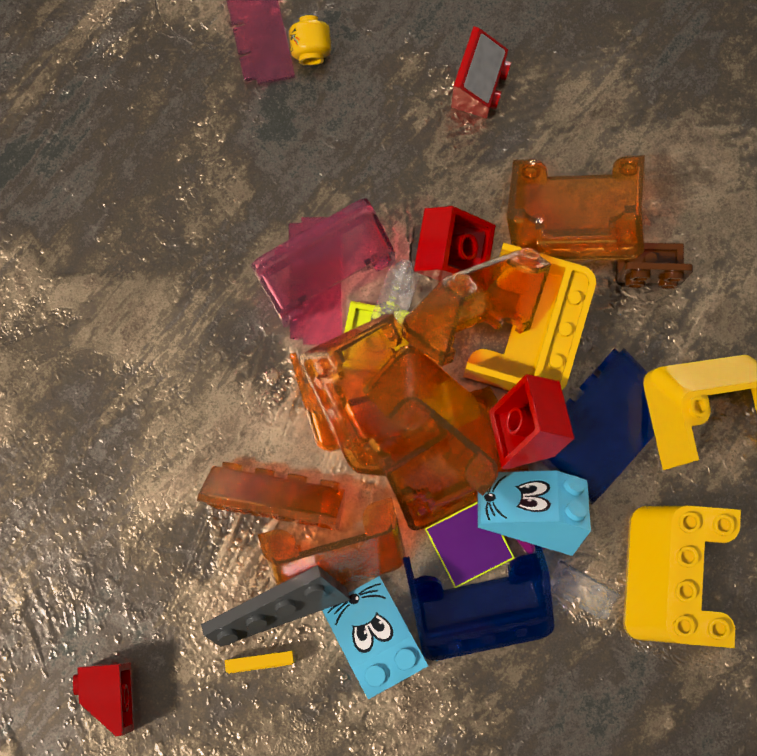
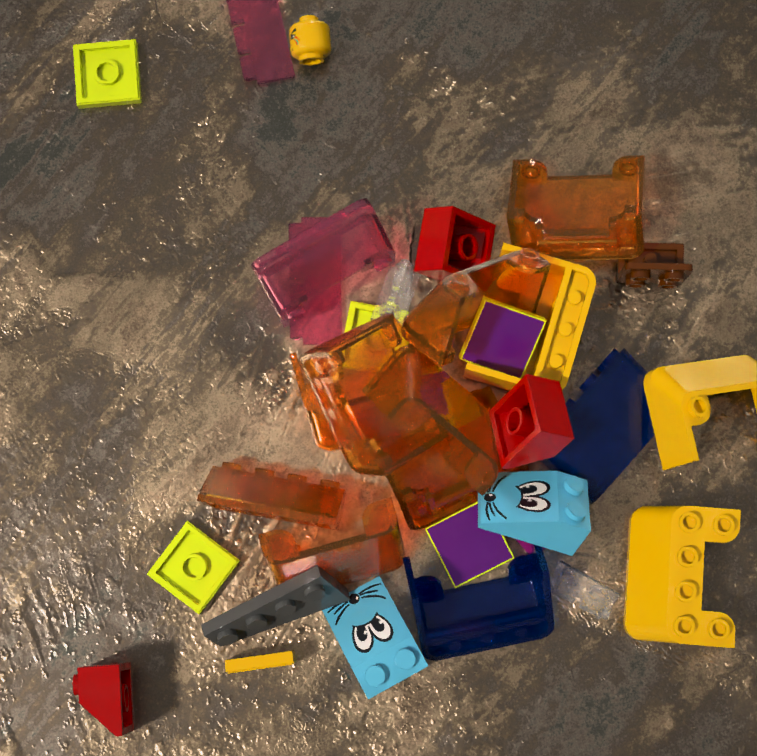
slope [451,26,512,119] -> none
none -> neon yellow tile [73,39,142,109]
none -> neon yellow tile [147,521,241,615]
none -> dark purple tile [459,296,547,379]

